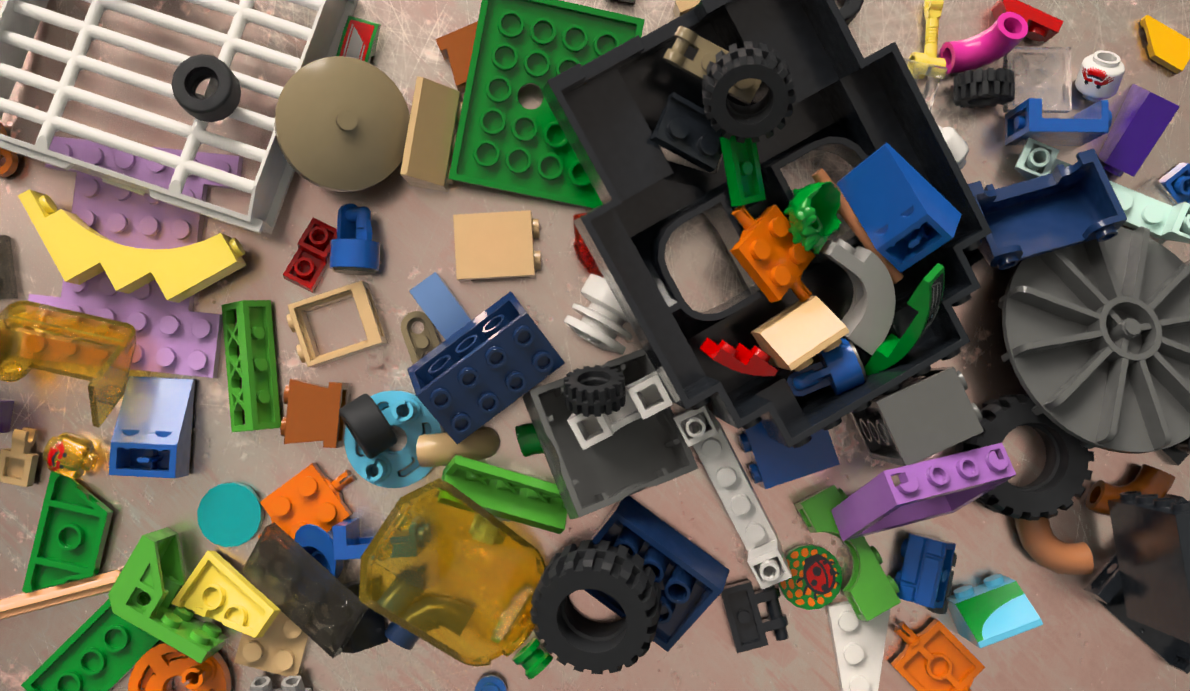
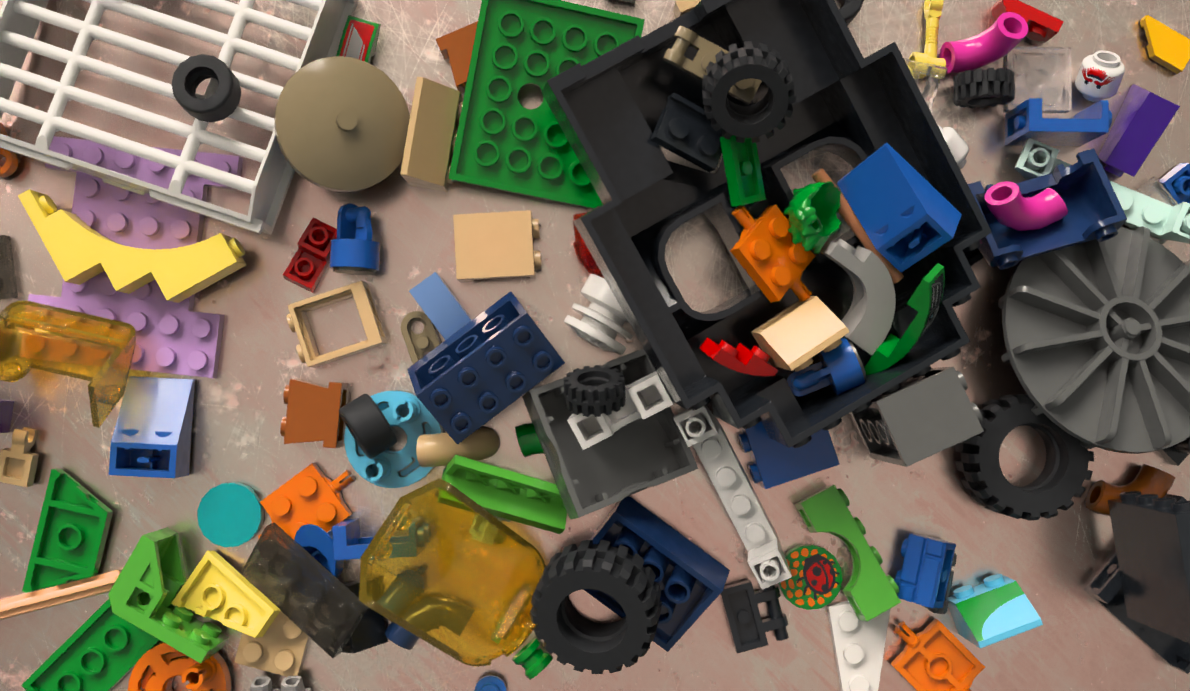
clear yellow head [43,432,99,479] -> none
bright green fence [221,300,281,432] -> none
medium lavender window [831,443,1016,541] -> none
nougat cylinder [1015,517,1094,575] -> none
none -> dark pink cylinder [985,181,1068,231]

